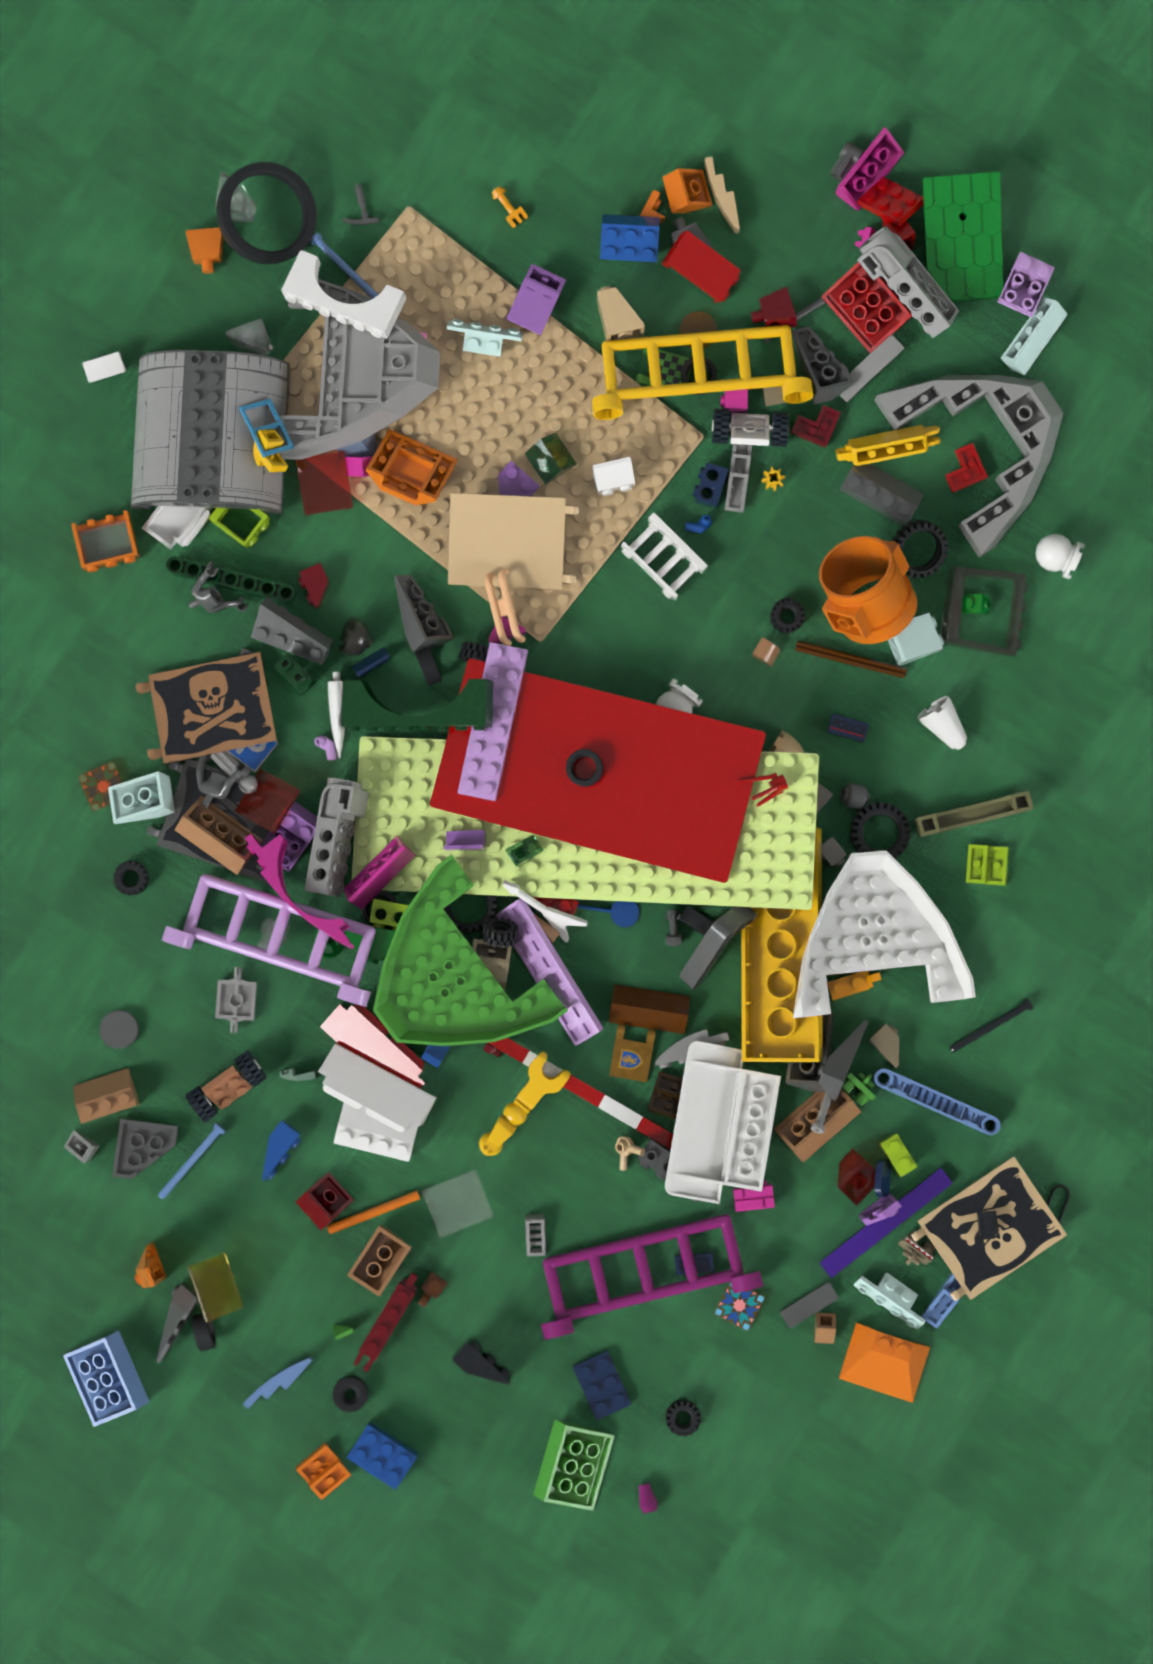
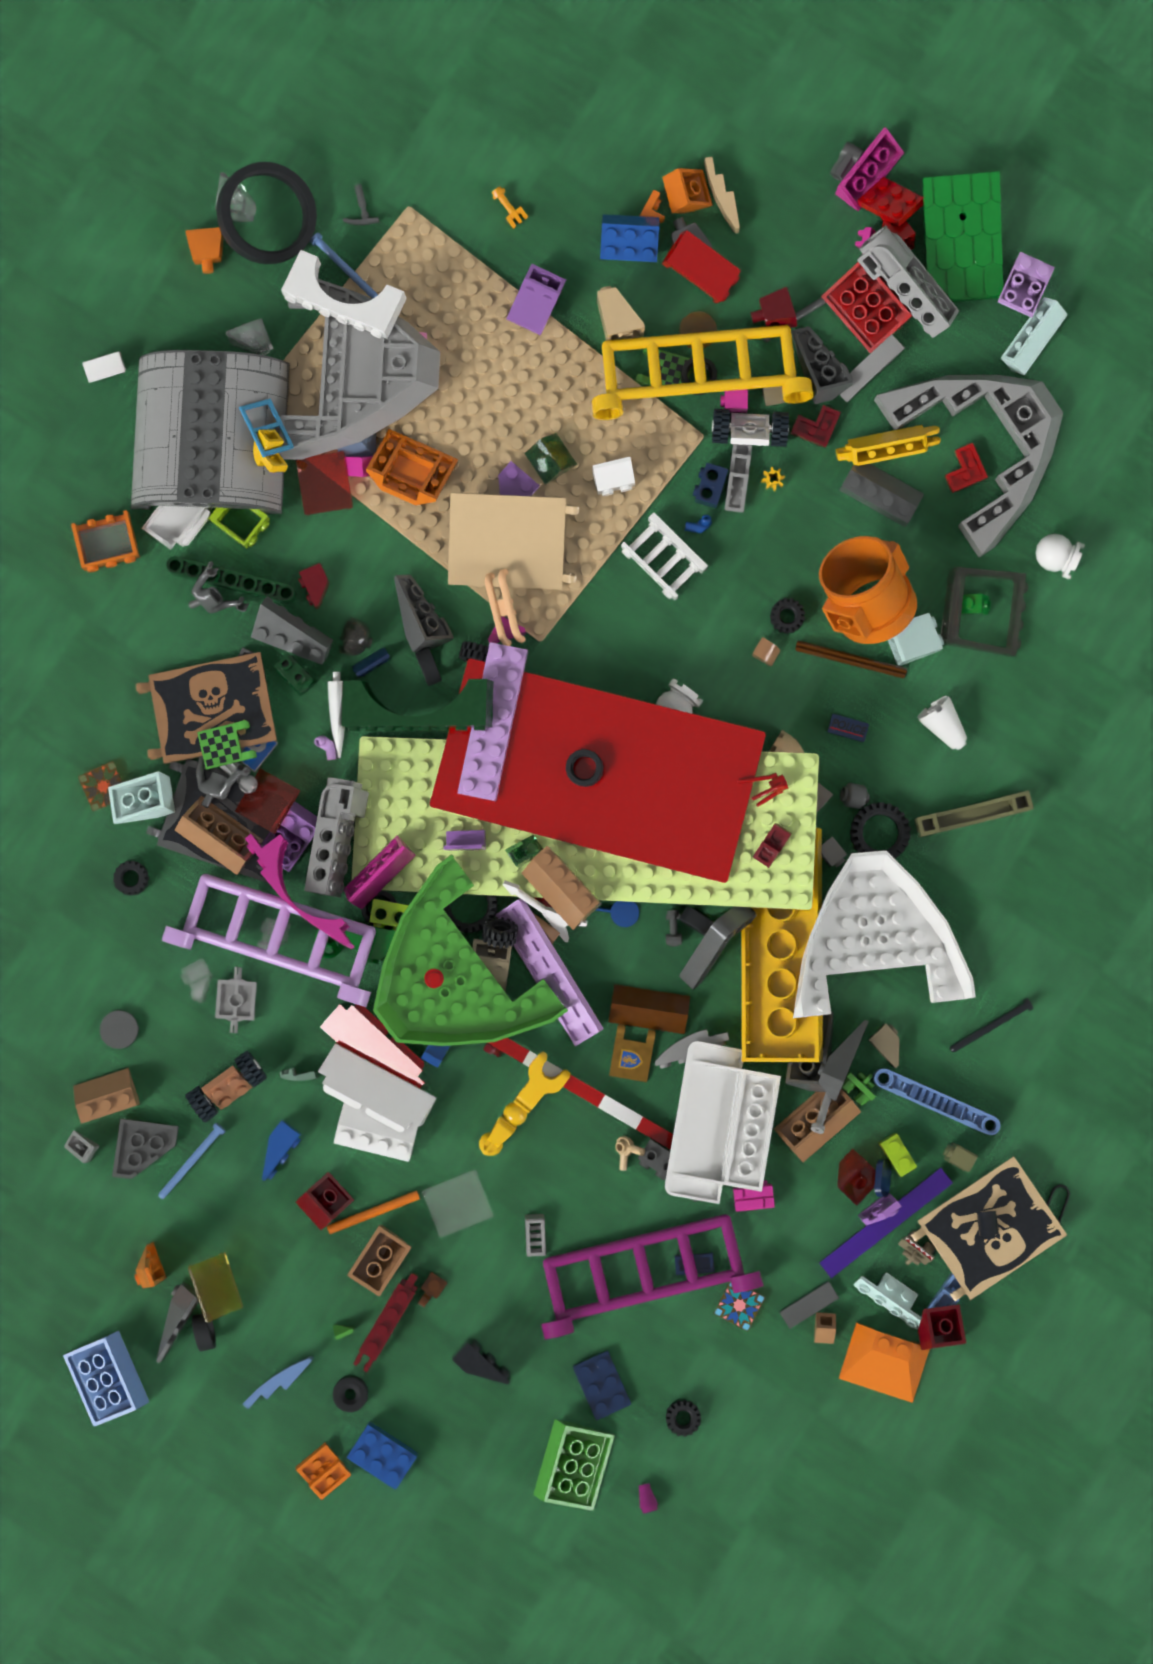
light aqua bracket [446,319,524,357] -> none
dark brown slope [647,1071,683,1120] -> none
light orange hinge [827,971,882,1001] -> none
black tyre [891,520,949,578] -> none
lime slope [966,844,1009,886] -> none
none -> clear slope [180,959,213,1004]
none -> bright green flag [197,720,257,770]
none -> red plate [424,969,444,988]
none -> medium nougat slope [522,846,602,930]
none -> dark red slope [753,823,792,868]
none -> dark red slope [918,1304,966,1350]
none -> olive brick [943,1143,978,1172]

